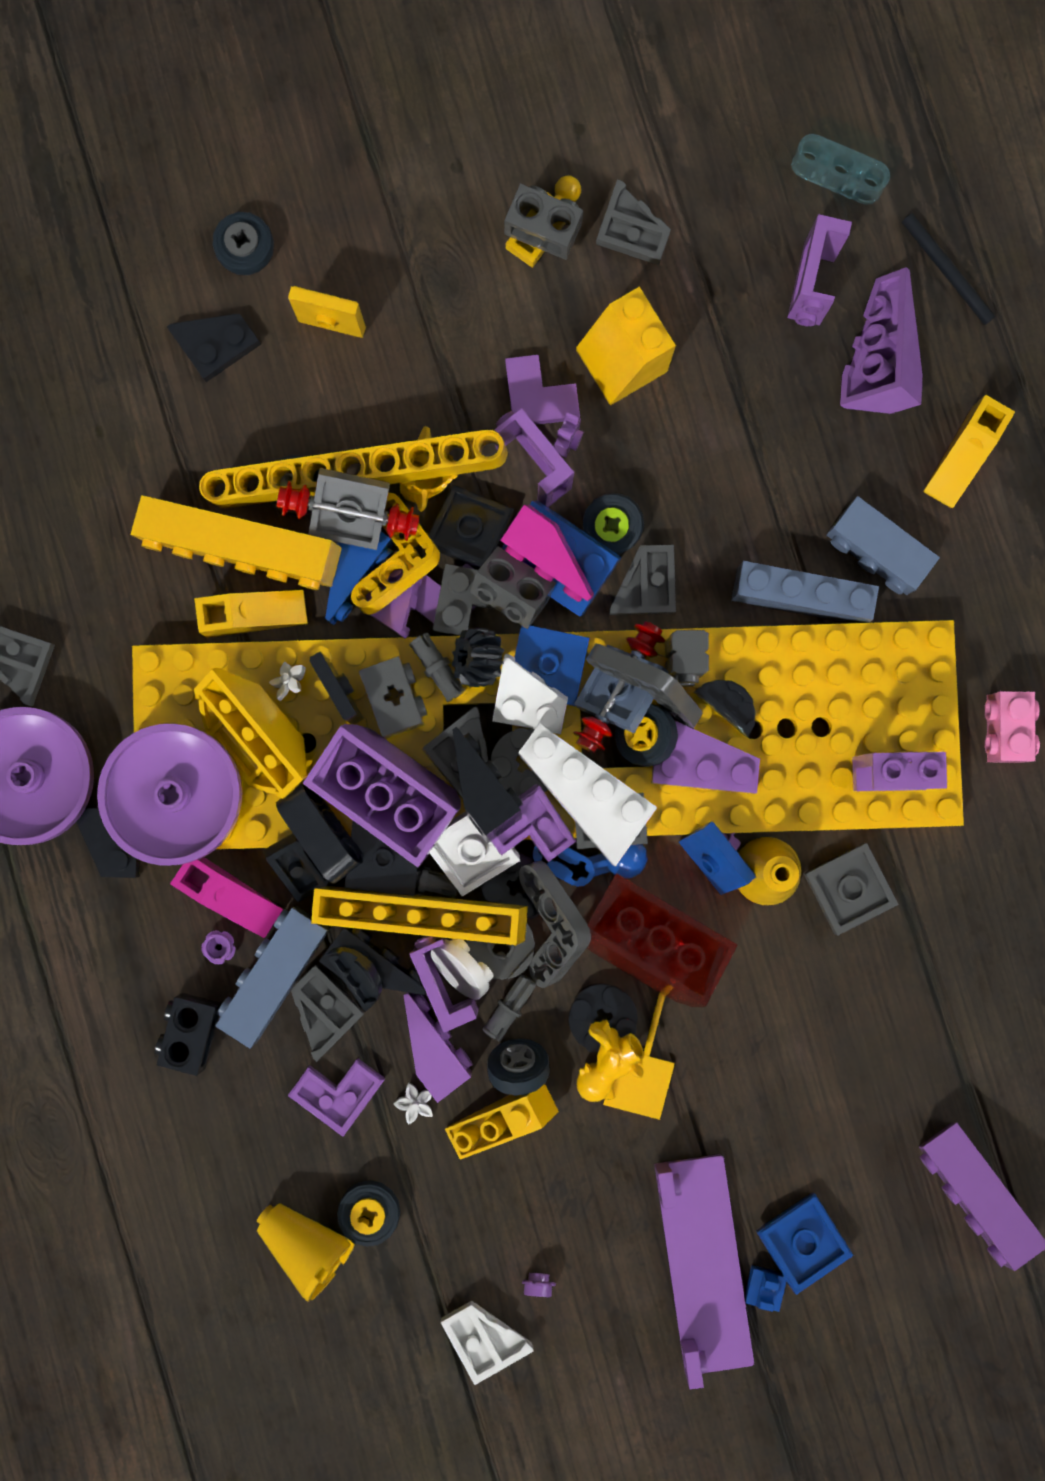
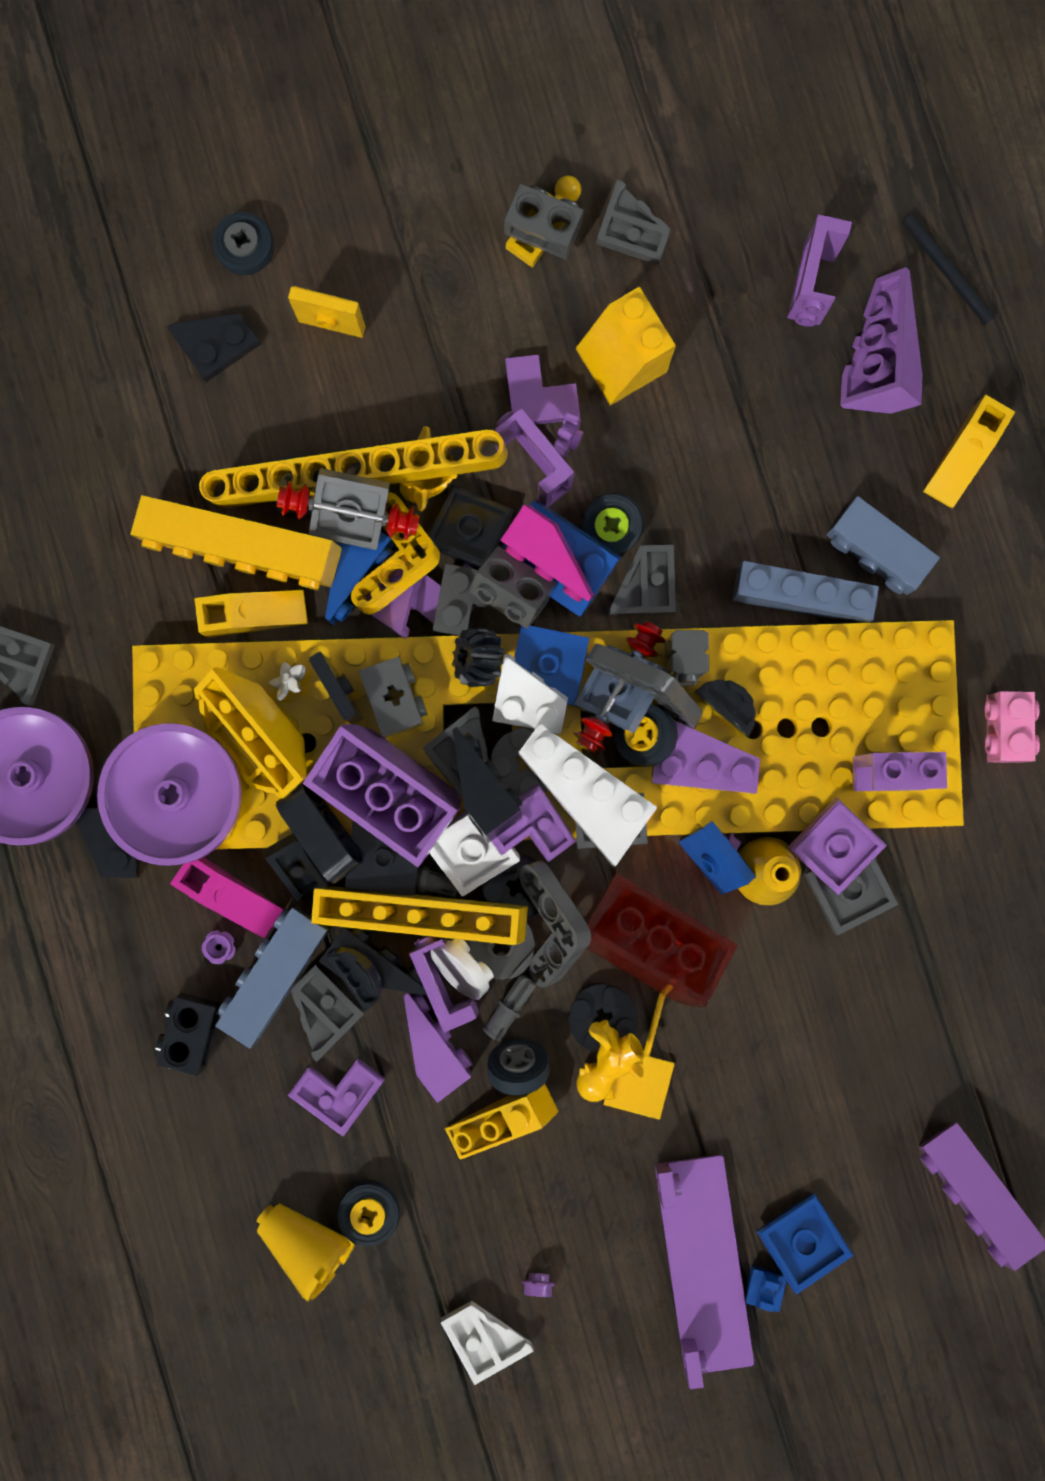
white plant [393,1082,433,1125] -> none
dark grey pin [409,633,466,702] -> none
blue beam [533,844,648,887] -> none
clear light blue beam [792,134,890,205] -> none
none -> medium lavender plate [787,797,887,896]

